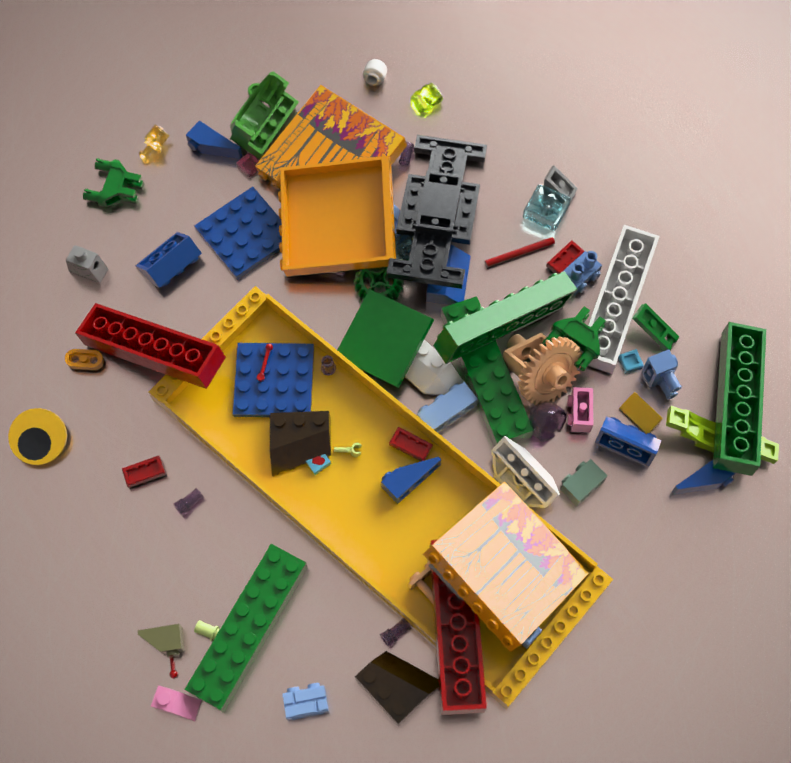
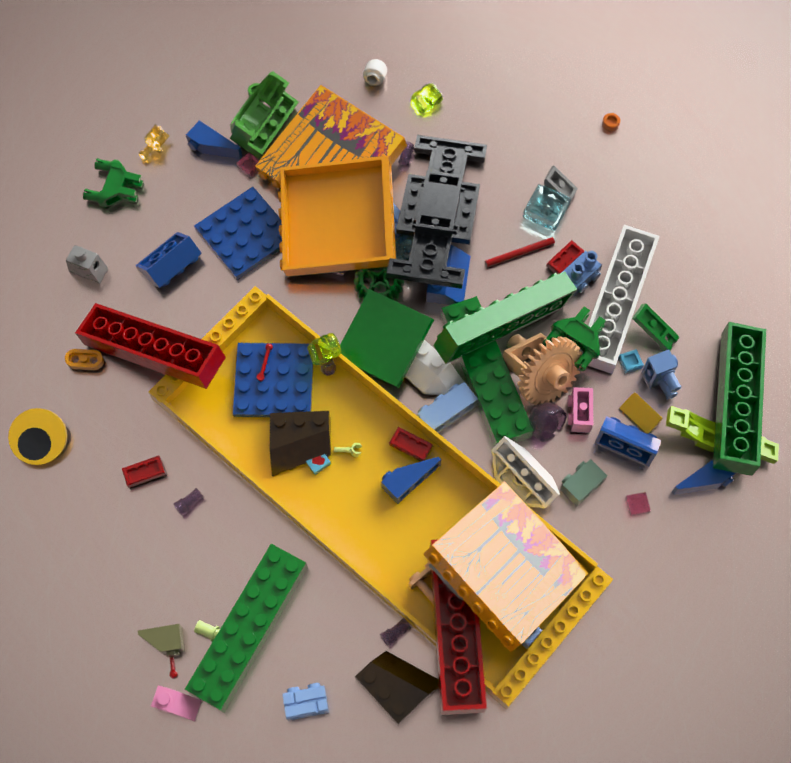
none -> clear neon green piece [307,333,342,365]
none -> orange tile [602,113,621,131]
none -> clear pink tile [625,492,651,517]

